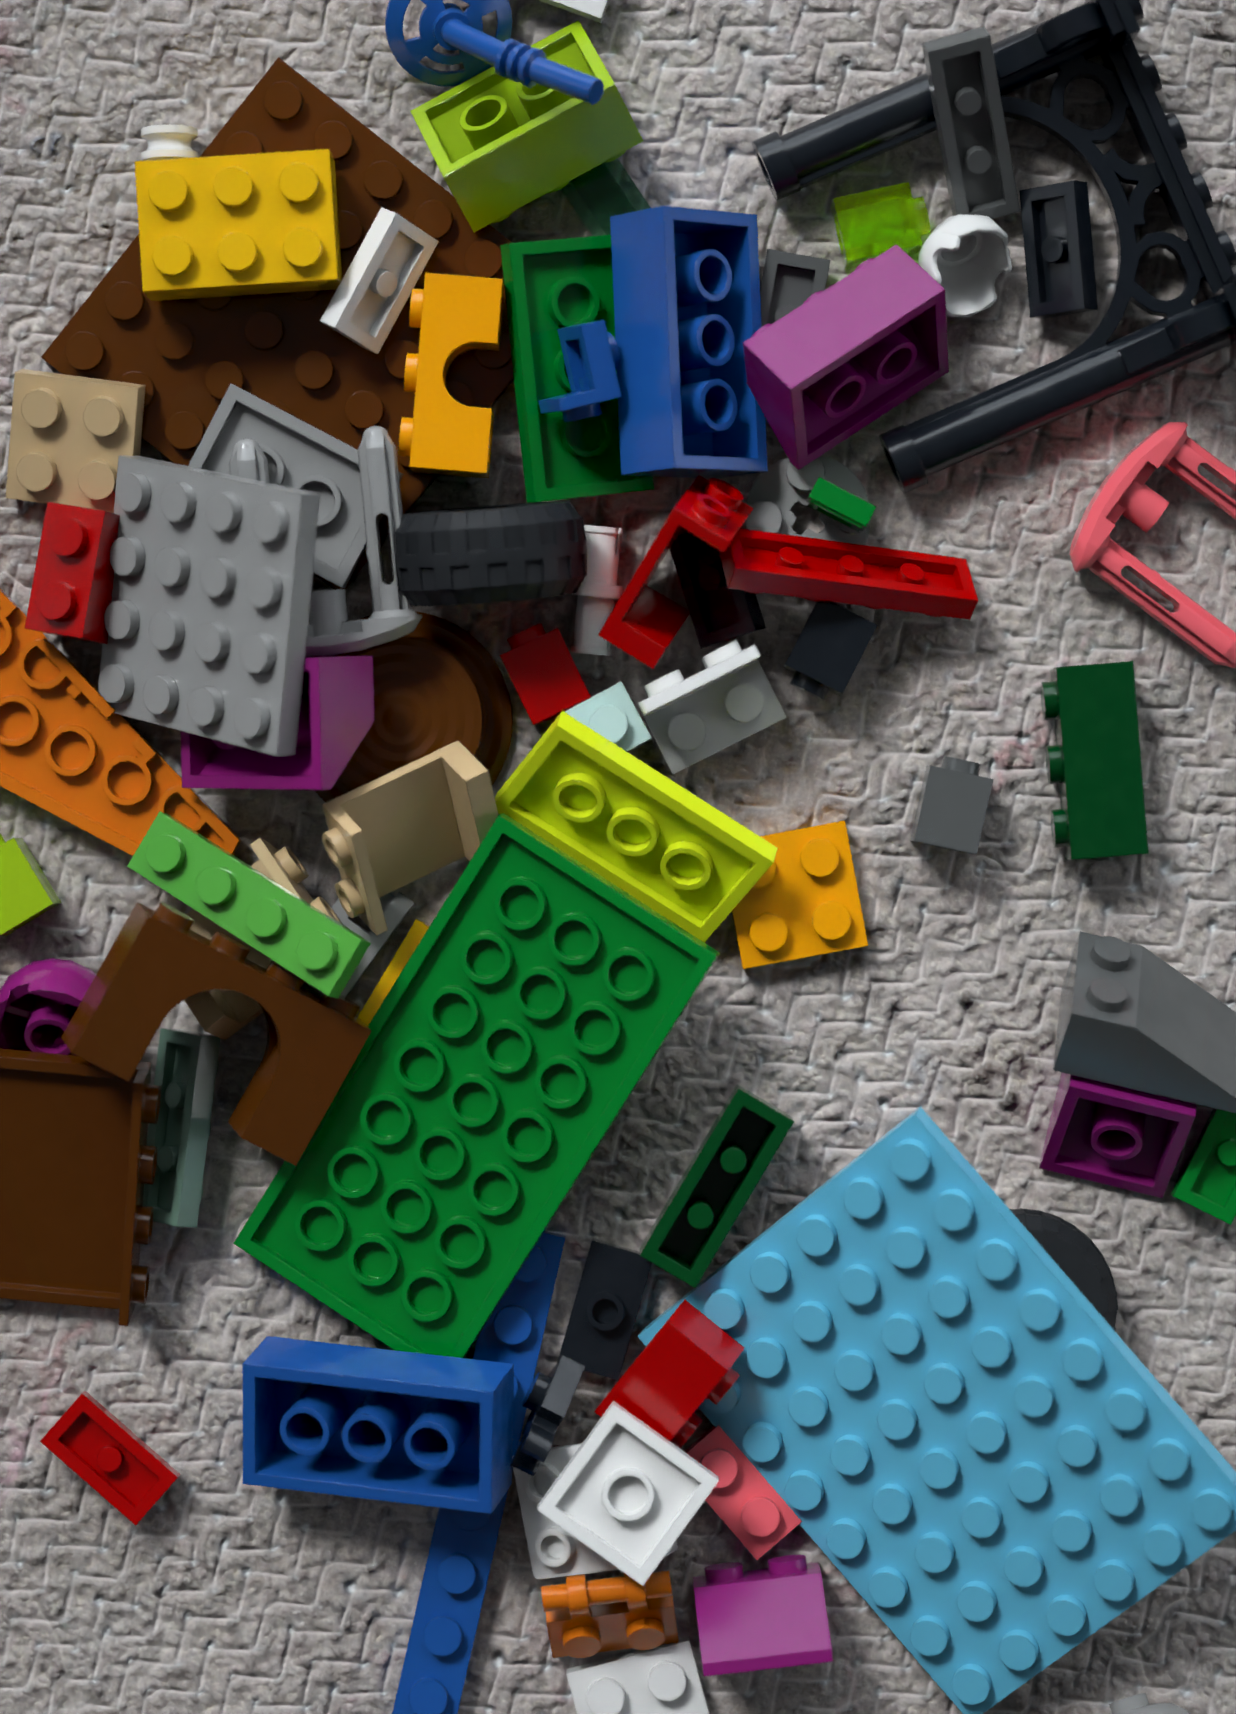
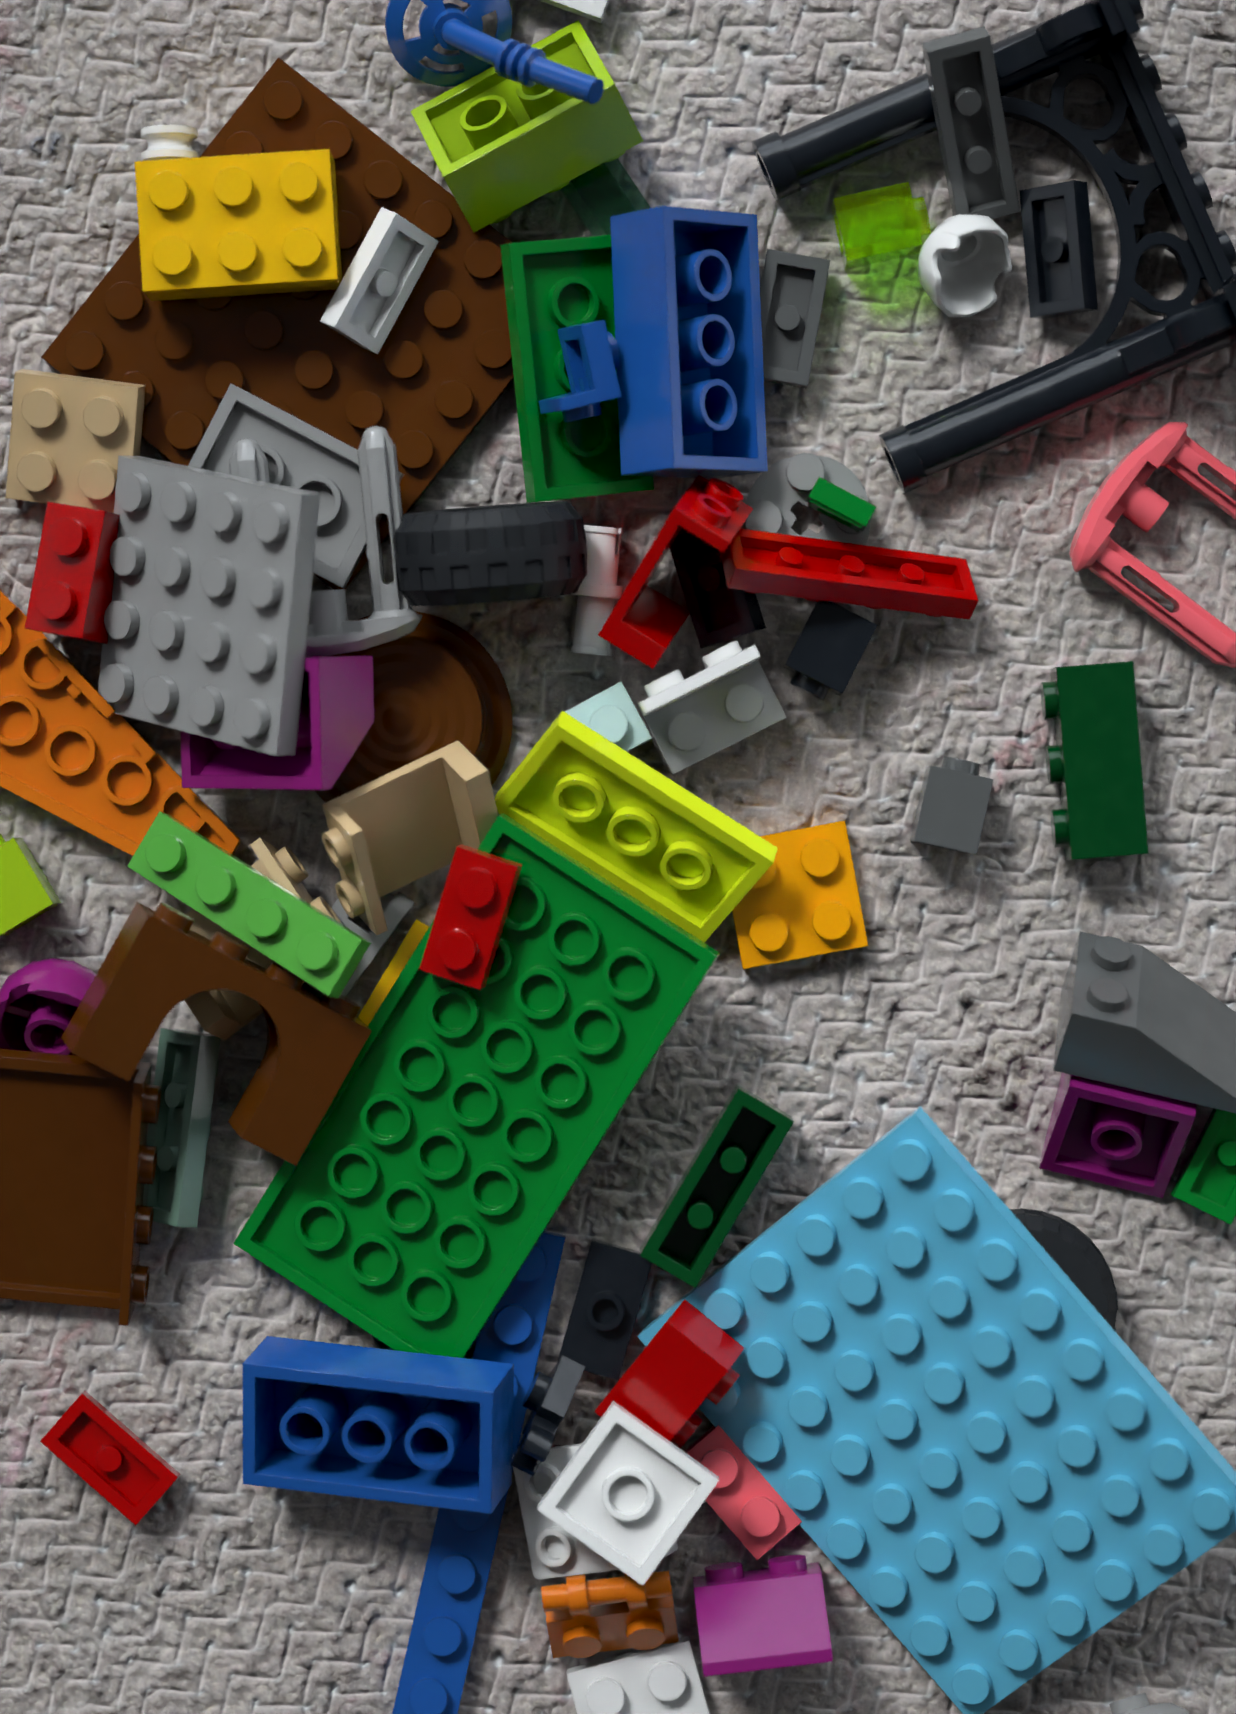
light orange arch [399,273,505,479] -> none
red brick [500,623,591,727] -> none
magenta slope [743,244,949,470] -> none
none -> red plate [419,845,523,990]

